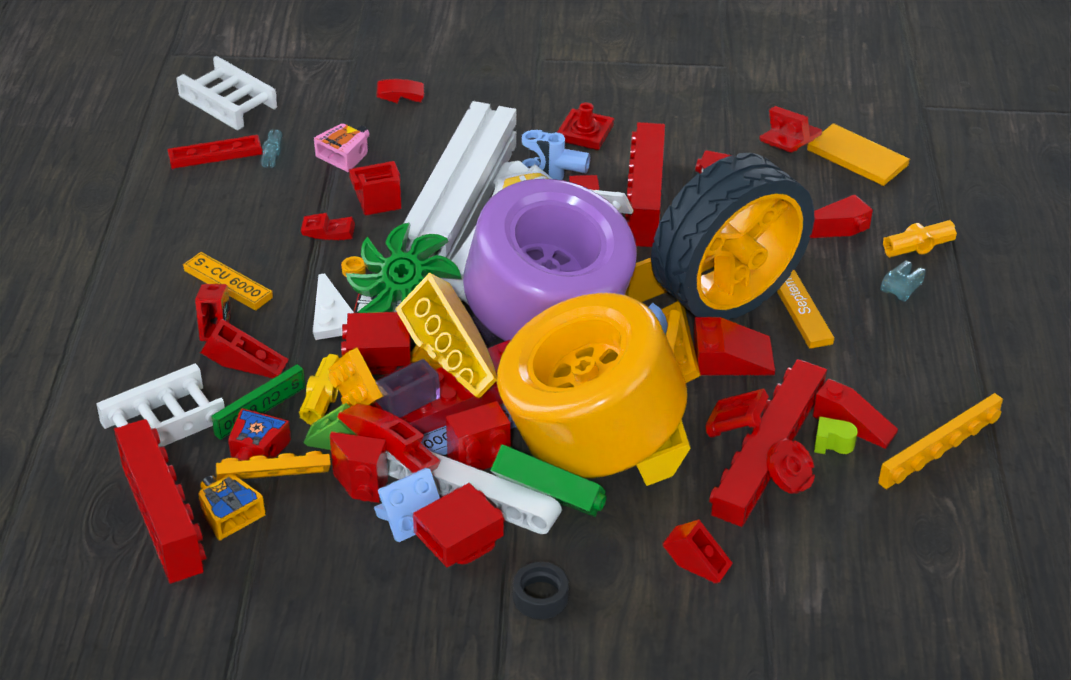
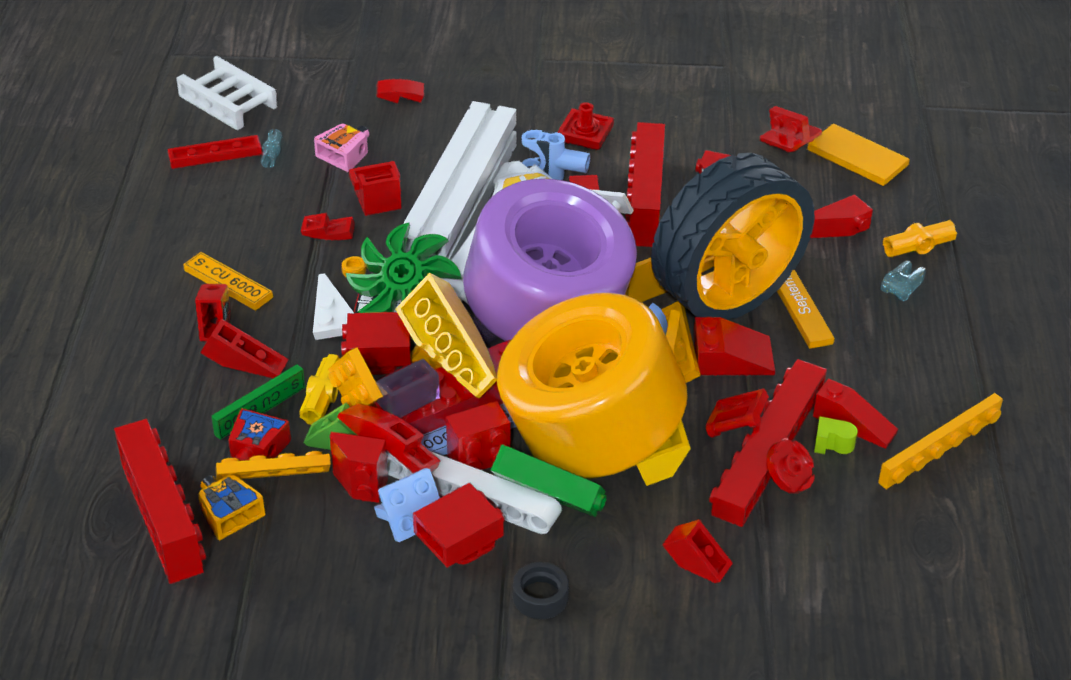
white fence [96,363,225,447] -> none

